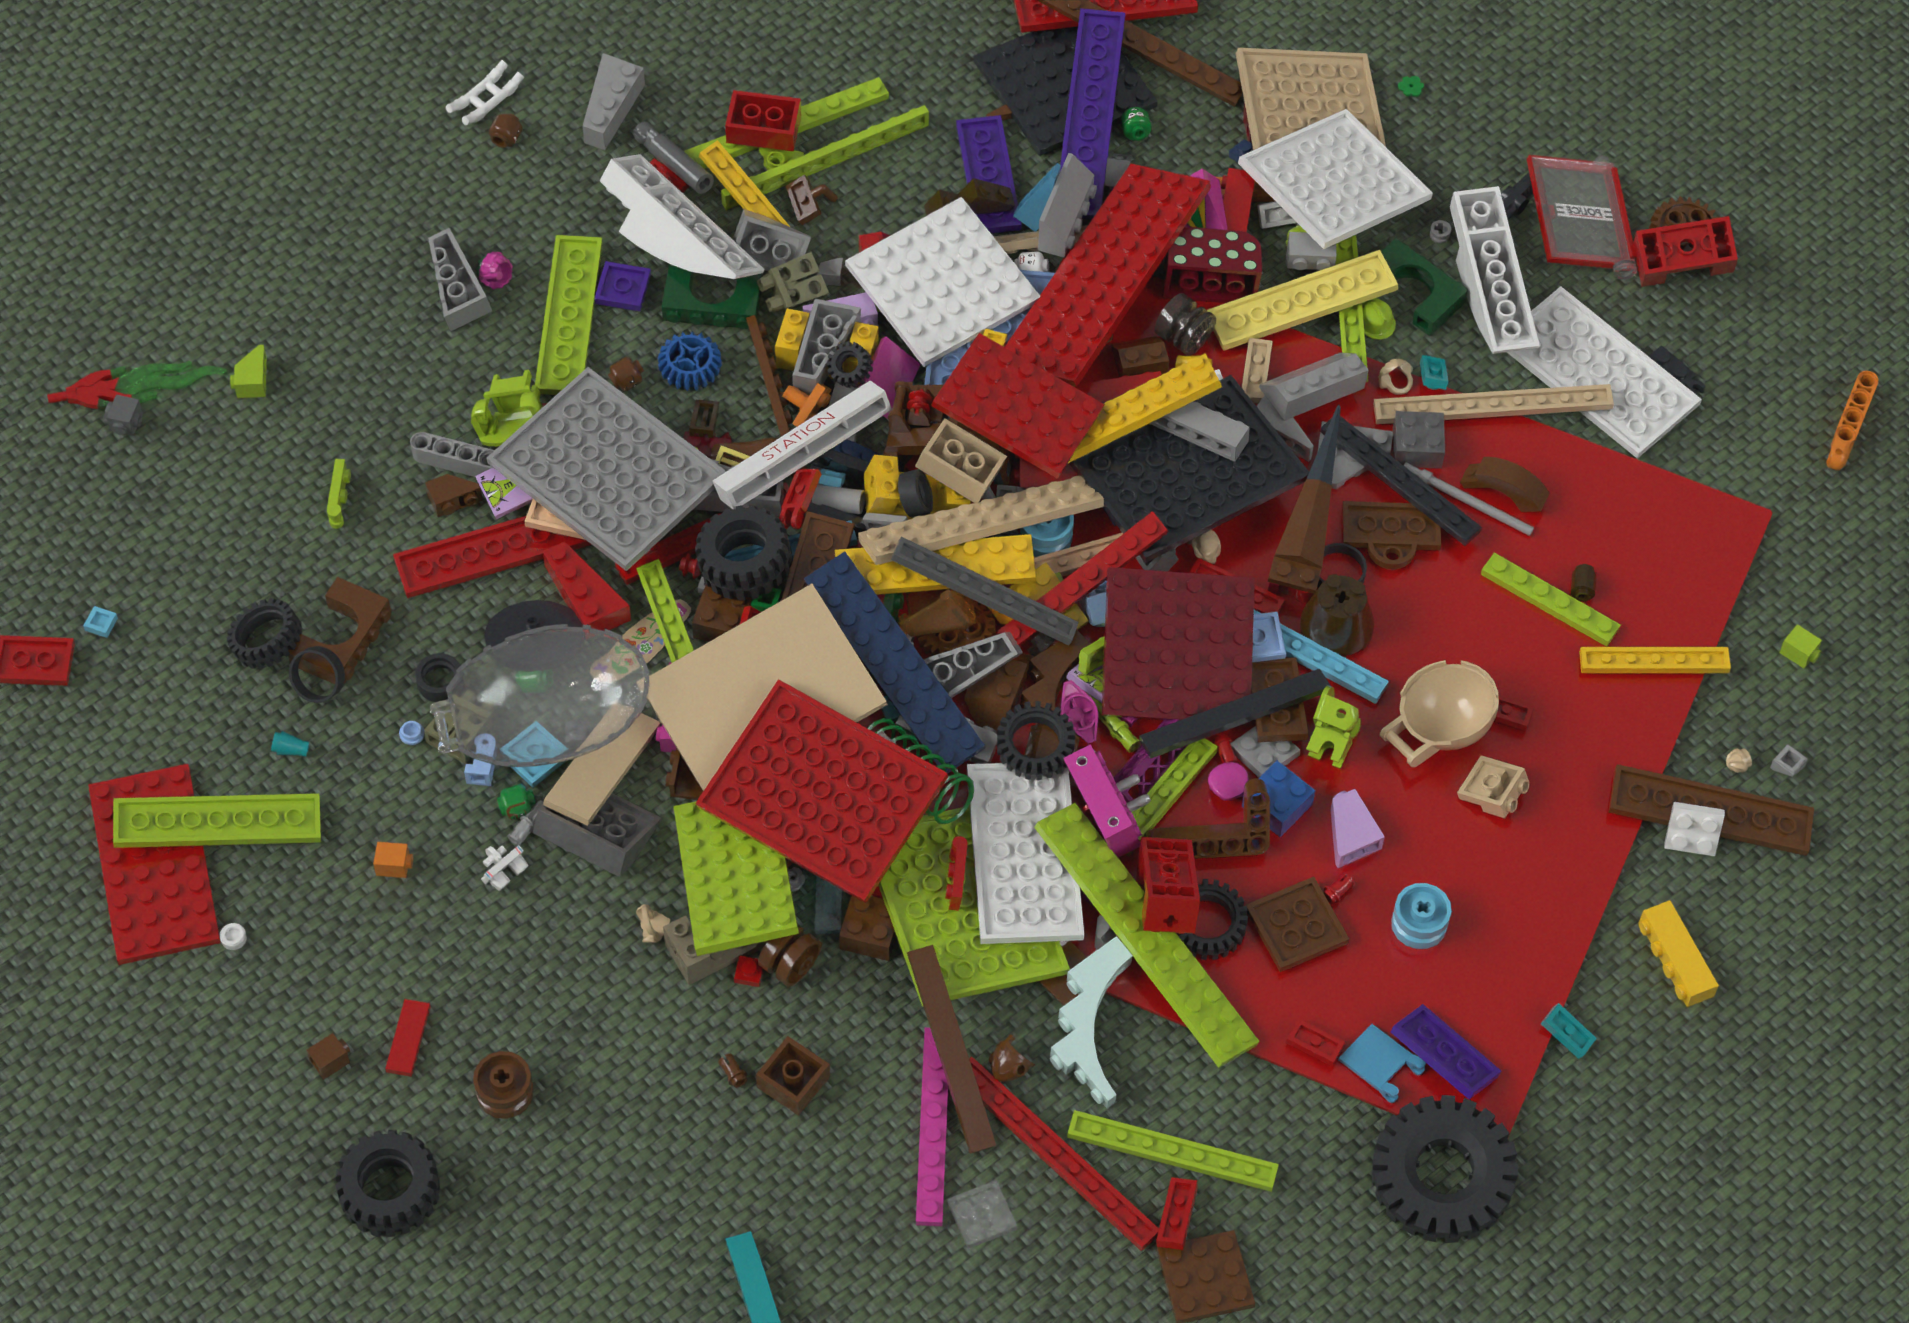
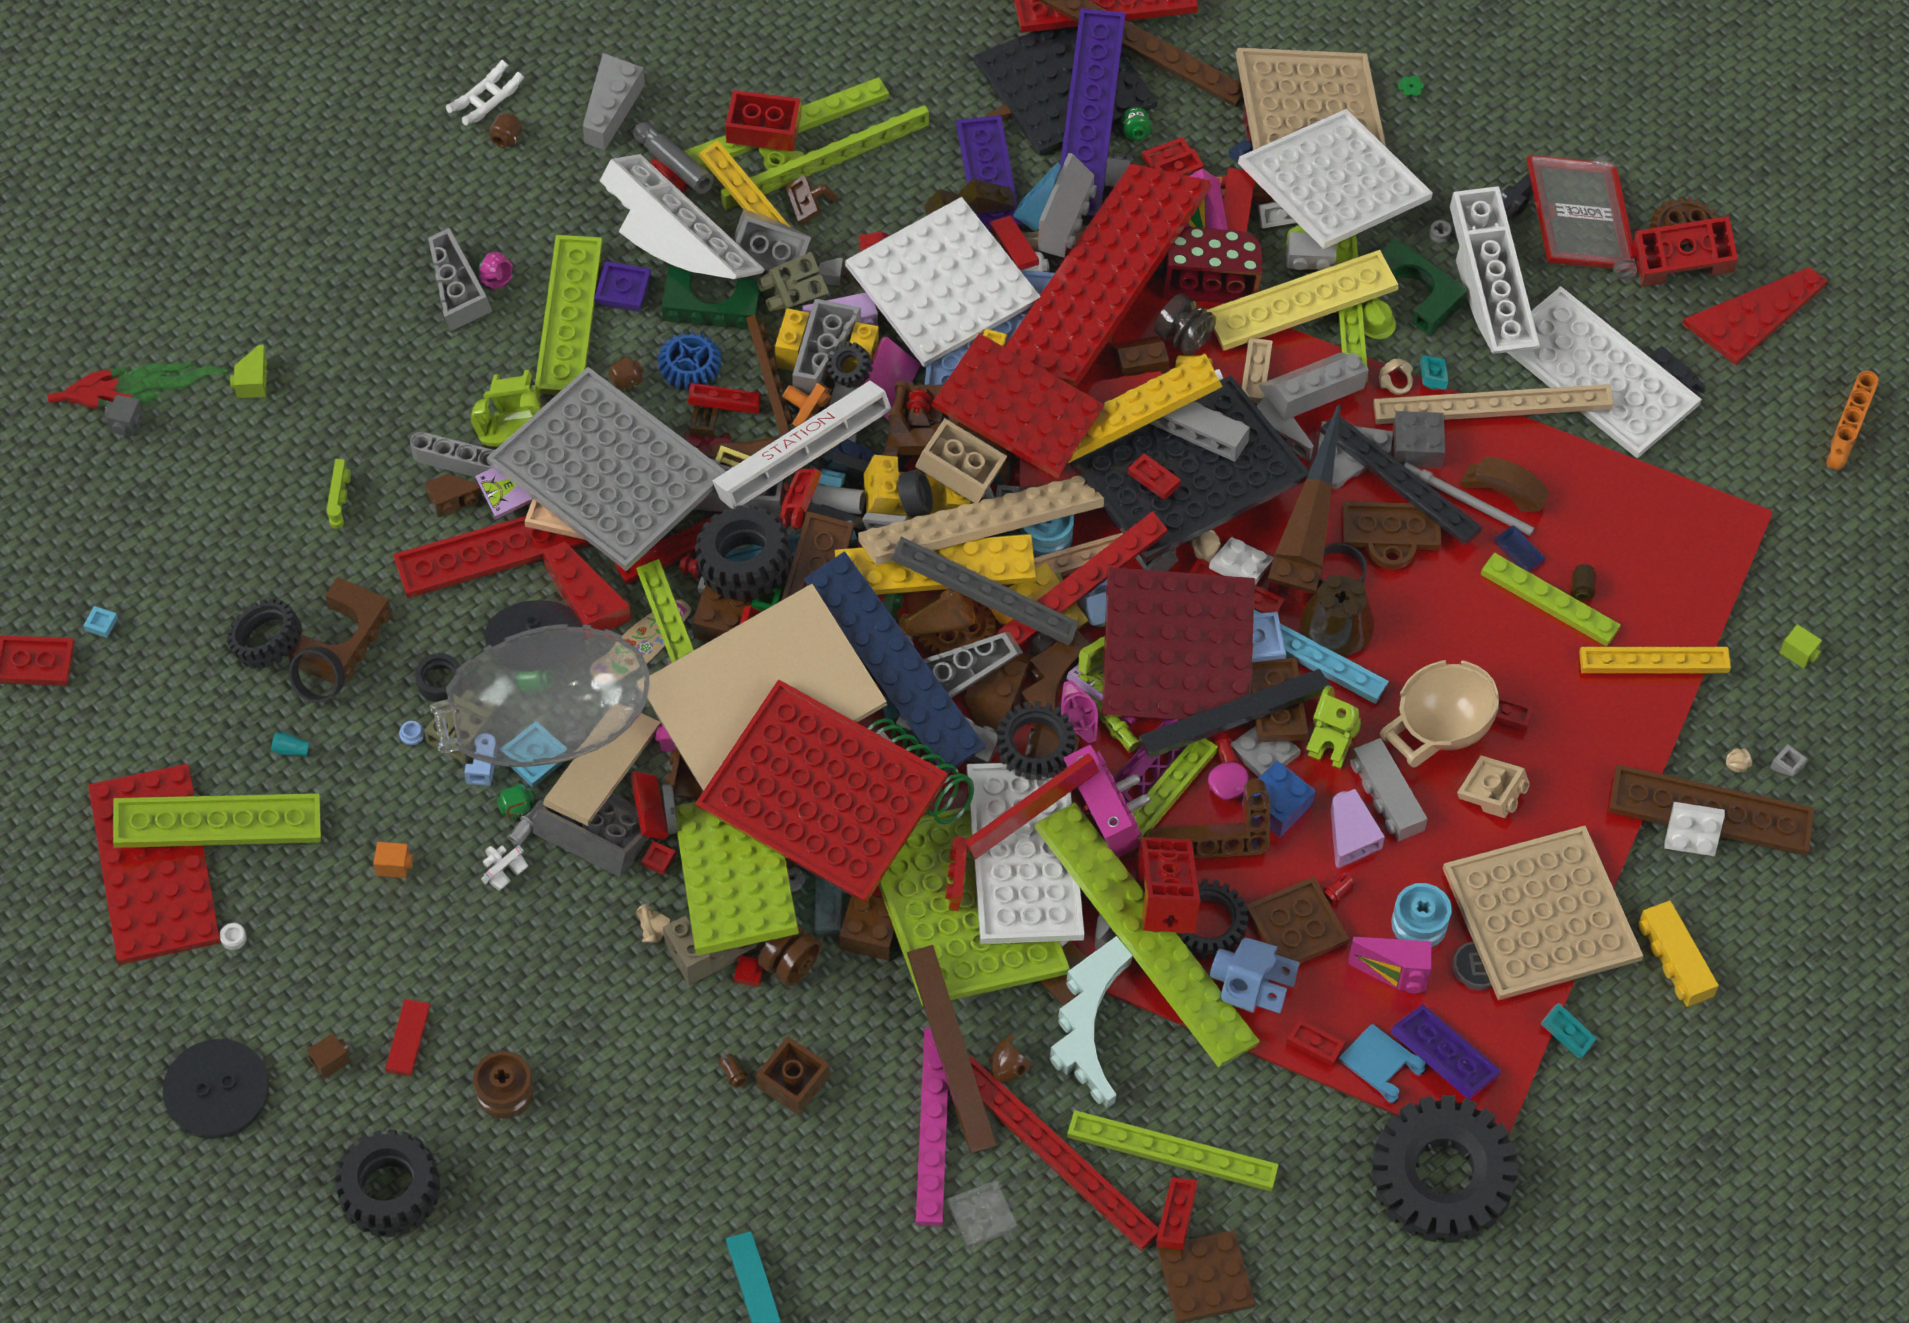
none -> black plate [163,1039,269,1139]
none -> red tile [630,771,668,840]
none -> red plate [641,841,676,875]
none -> dark grey tile [662,784,678,835]
none -> red tile [688,383,761,414]
none -> red tile [965,753,1099,860]
none -> red tile [990,215,1039,271]
none -> red plate [1128,454,1181,500]
none -> red slope [1142,137,1204,175]
none -> white plate [1209,537,1274,585]
none -> medium blue piece [1210,938,1300,1013]
none -> dark pink slope [1348,937,1431,994]
none -> light grey brick [1350,738,1427,841]
none -> tan plate [1443,826,1643,1000]
none -> tile [1452,942,1492,991]
none -> clear blue tile [1494,525,1545,572]
none -> red wing [1682,267,1827,365]

